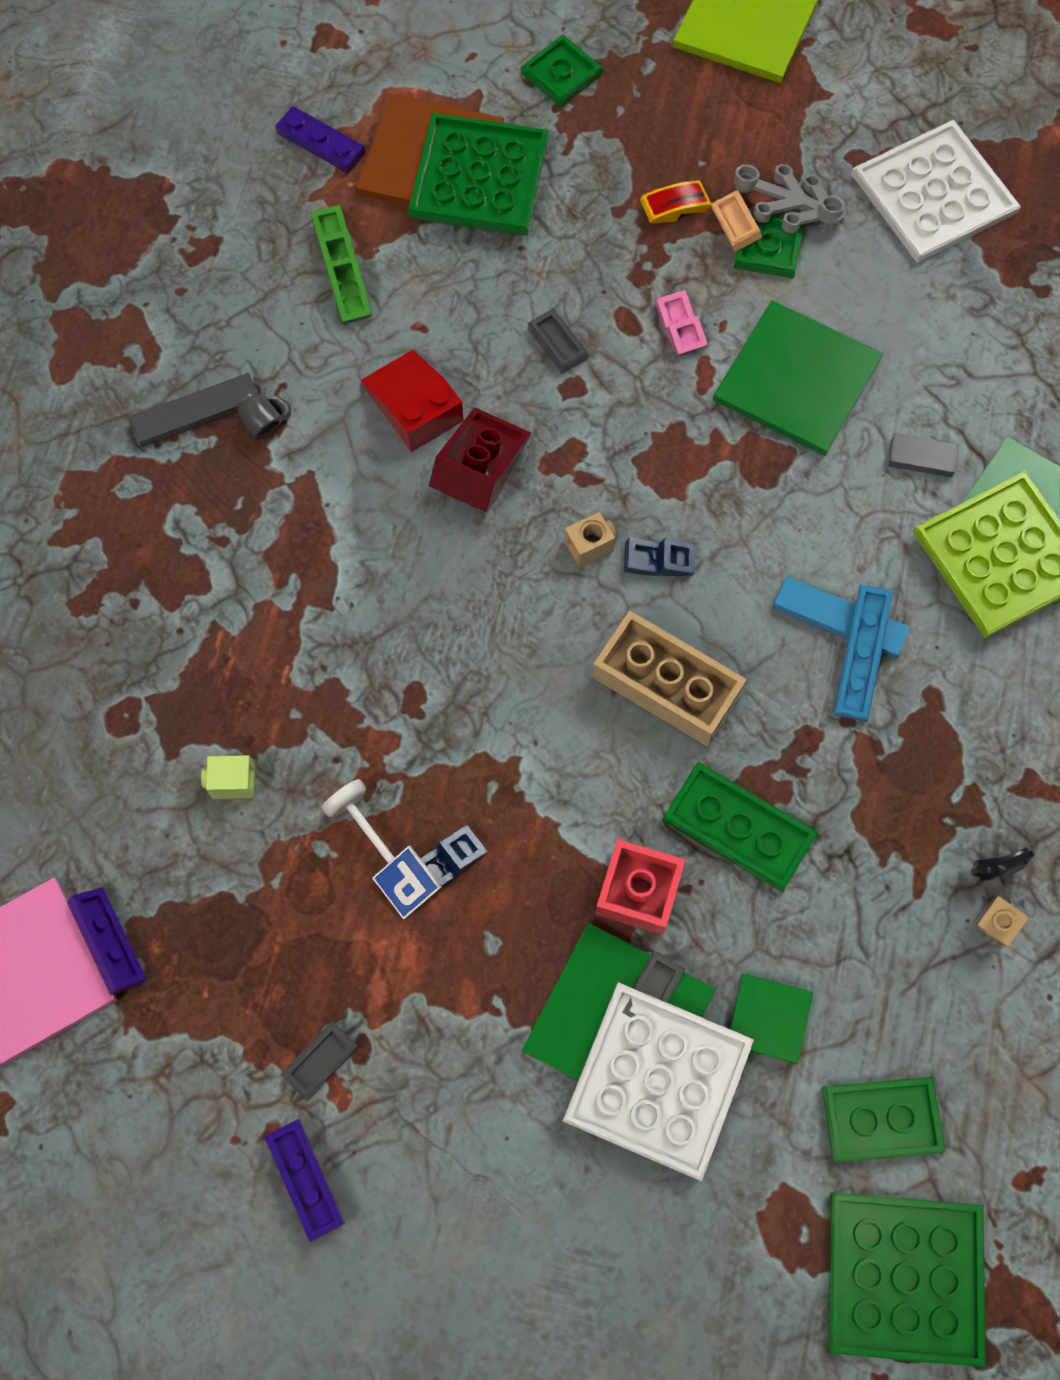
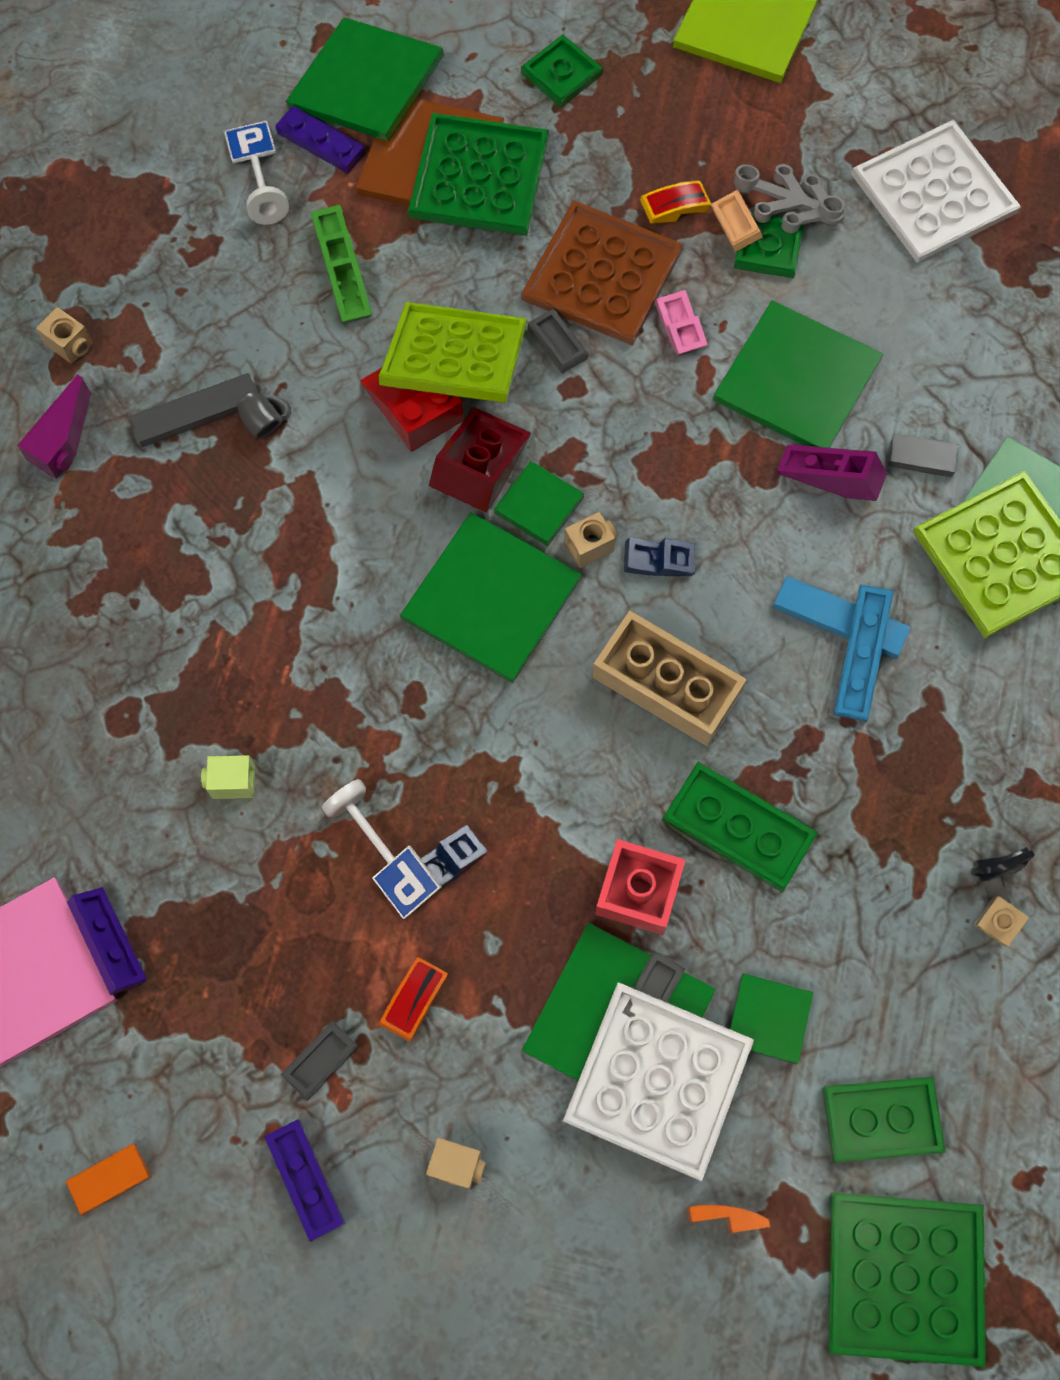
none -> magenta slope [17,374,91,479]
none -> tan brick [36,307,93,364]
none -> orange tile [66,1143,152,1215]
none -> white piece [224,121,289,225]
none -> green tile [286,17,444,141]
none -> lime tile [379,302,527,403]
none -> slope [379,957,449,1042]
none -> green tile [400,512,582,684]
none -> tan brick [426,1138,486,1190]
none -> green tile [494,461,584,547]
none -> dark orange tile [521,200,683,346]
none -> orange slope [686,1205,770,1233]
none -> magenta slope [777,444,887,501]

